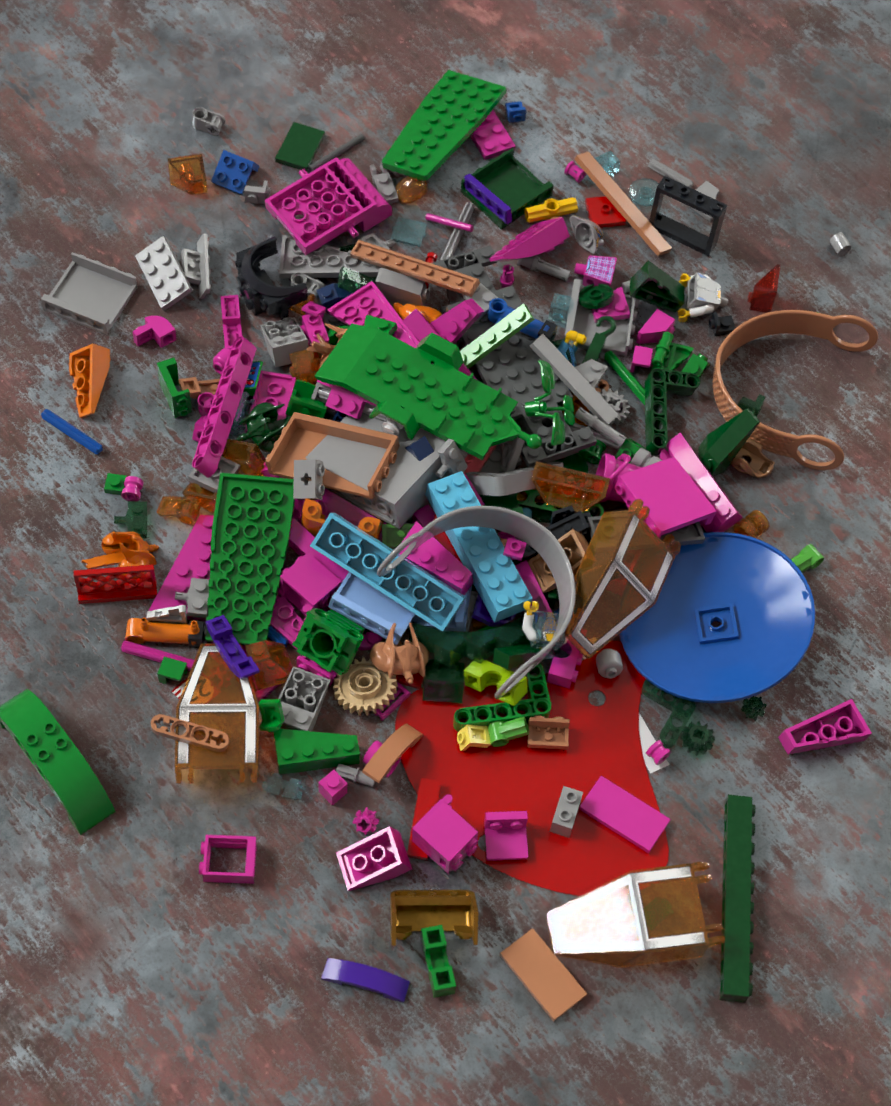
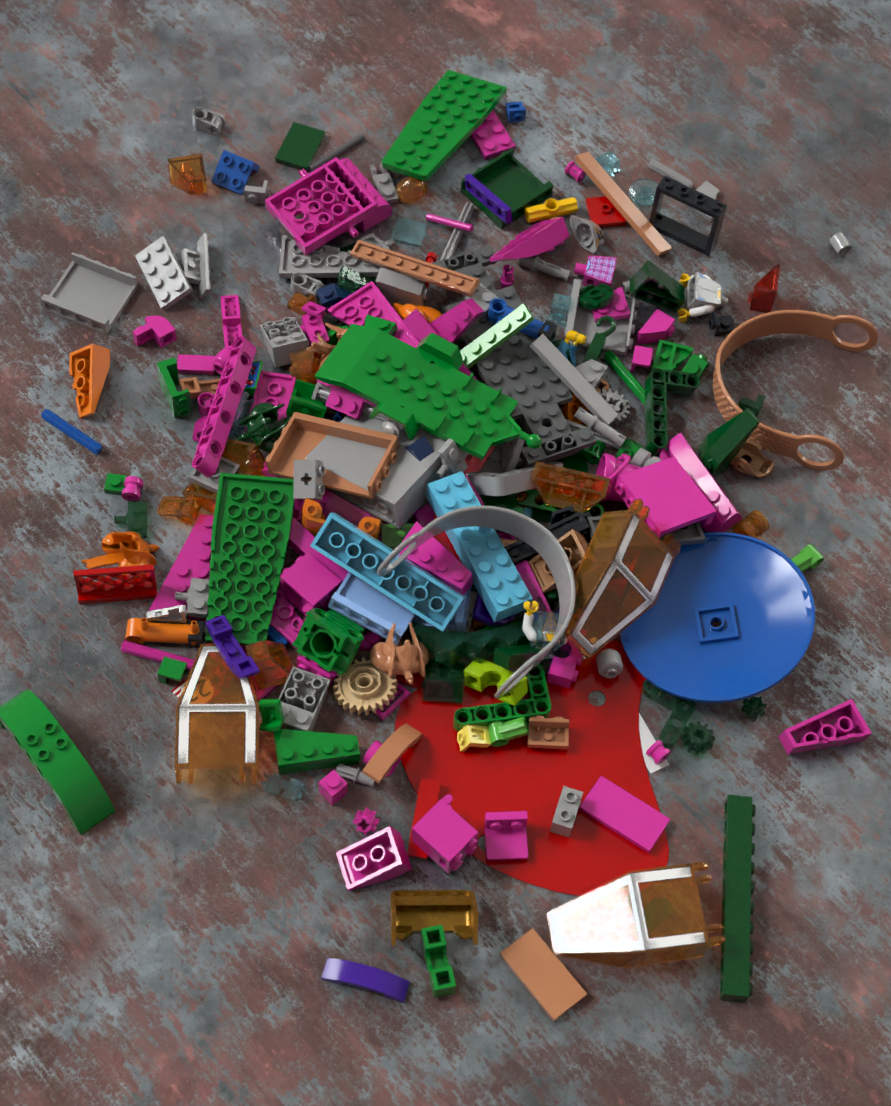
nougat beam [151,714,229,752] -> none
dark pink window [199,835,257,884] -> none
black piece [235,236,308,320] -> none
dark pink bracket [503,537,527,561] -> none
green plant [525,360,575,446] -> none
green pin [651,332,674,367] -> none
none -> dark pink tile [177,354,215,375]

